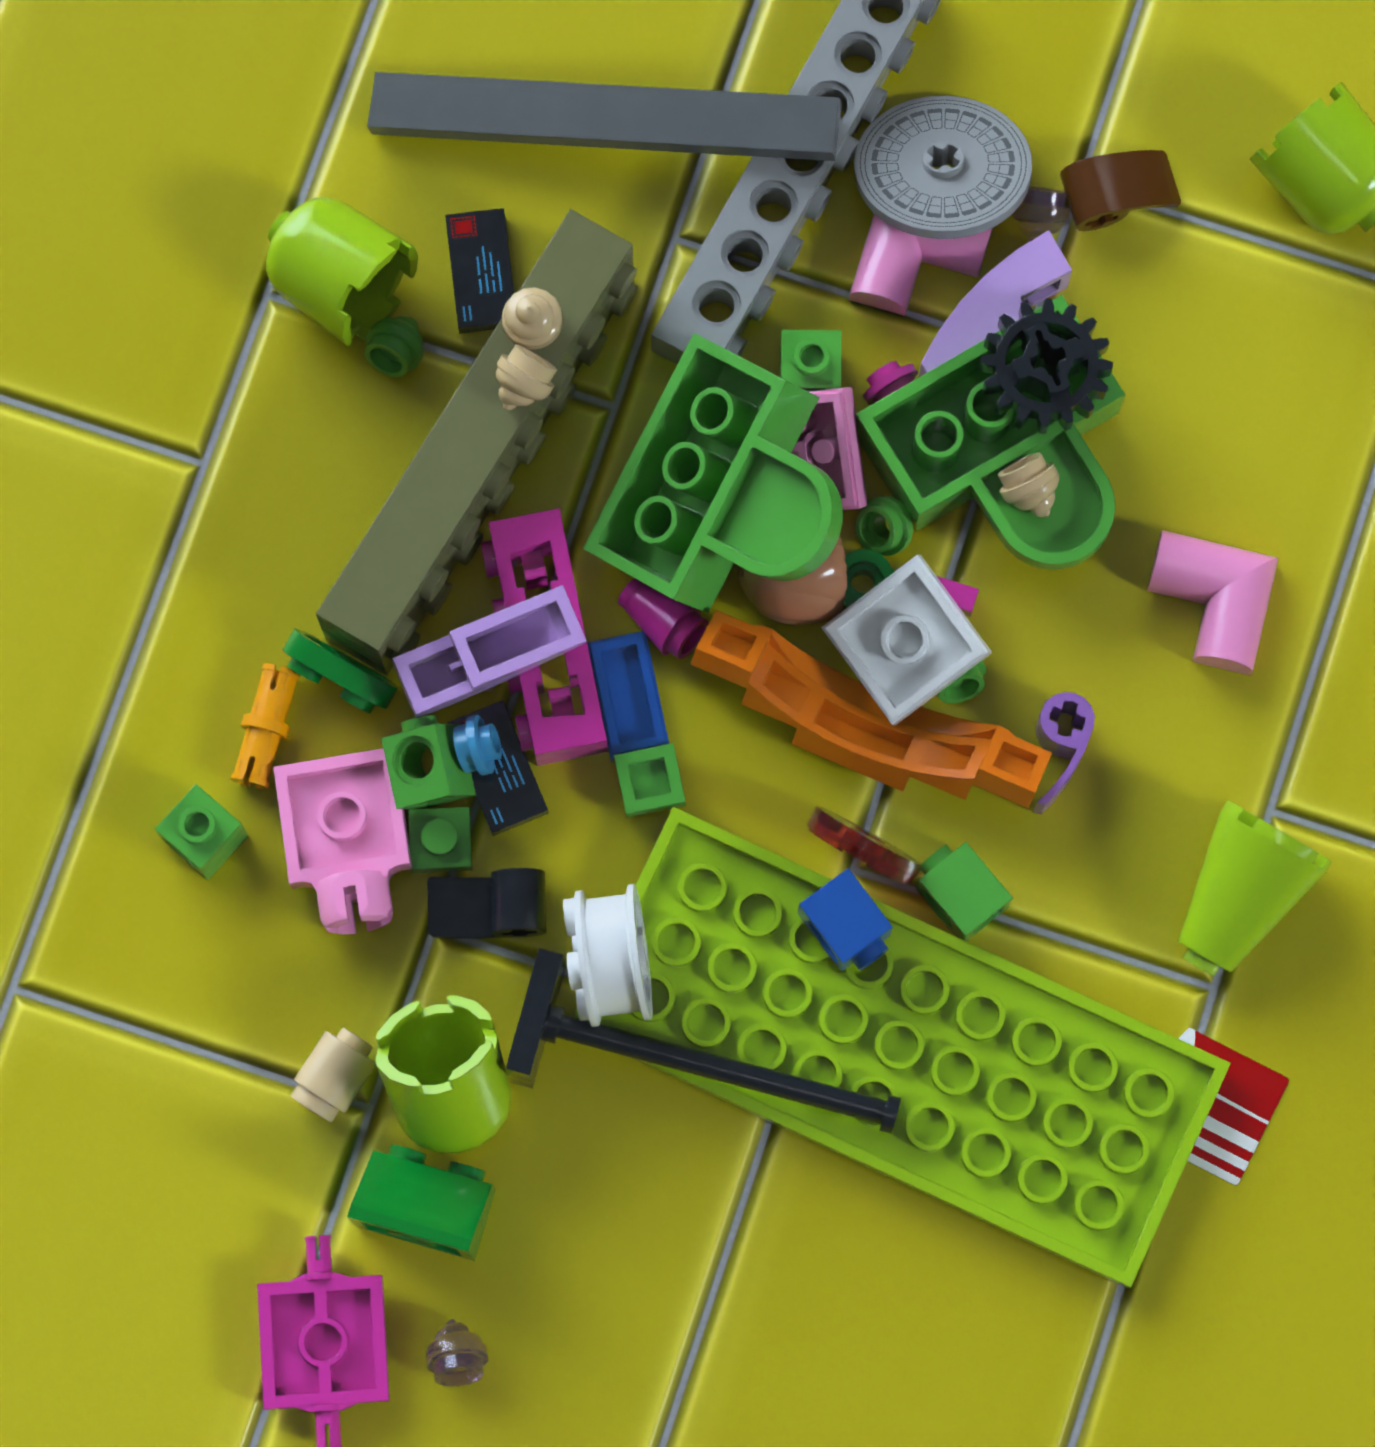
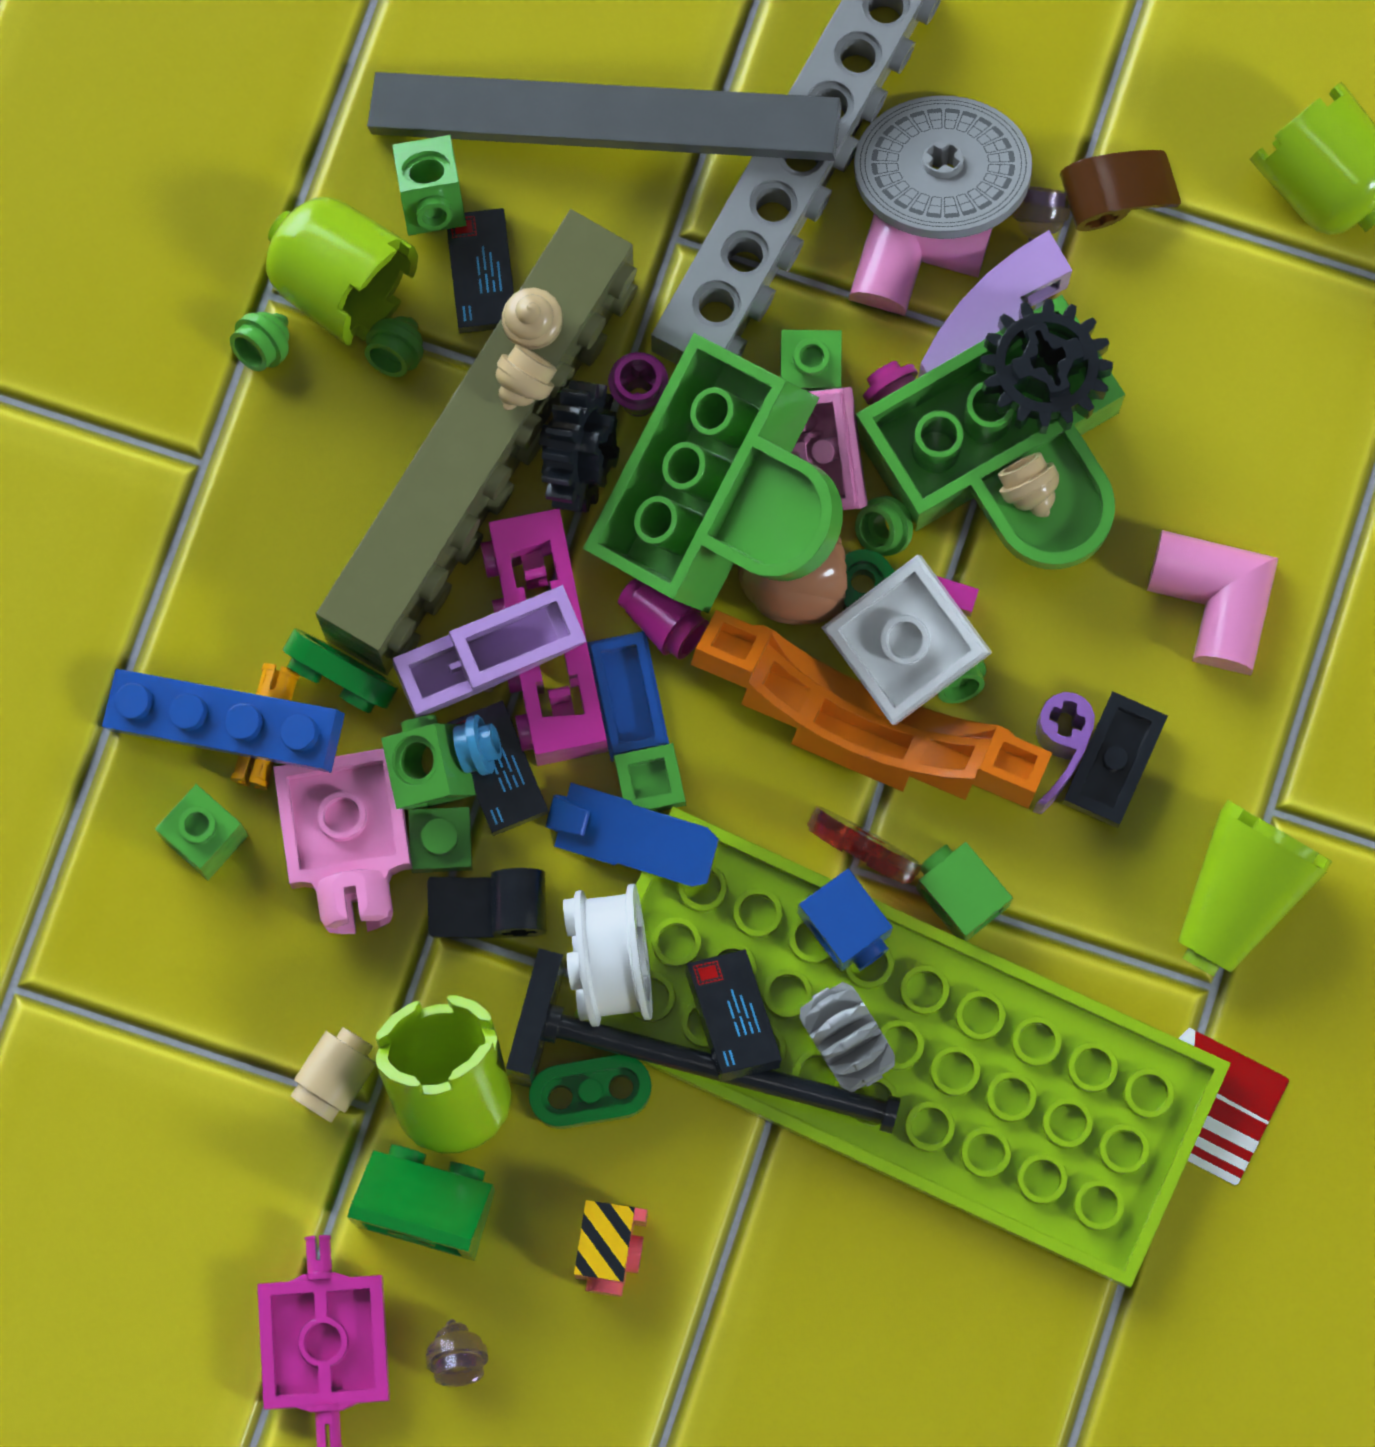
none -> blue plate [102,669,345,773]
none -> bright green plate [230,312,290,372]
none -> bright green brick [392,135,467,236]
none -> green plate [529,1055,652,1129]
none -> black gear [539,380,620,513]
none -> blue piece [545,782,719,887]
none -> brick [574,1200,648,1297]
none -> magenta cone [608,352,668,417]
none -> black tile [685,949,782,1082]
none -> light grey gear [800,982,895,1092]
none -> black plate [1062,691,1168,829]

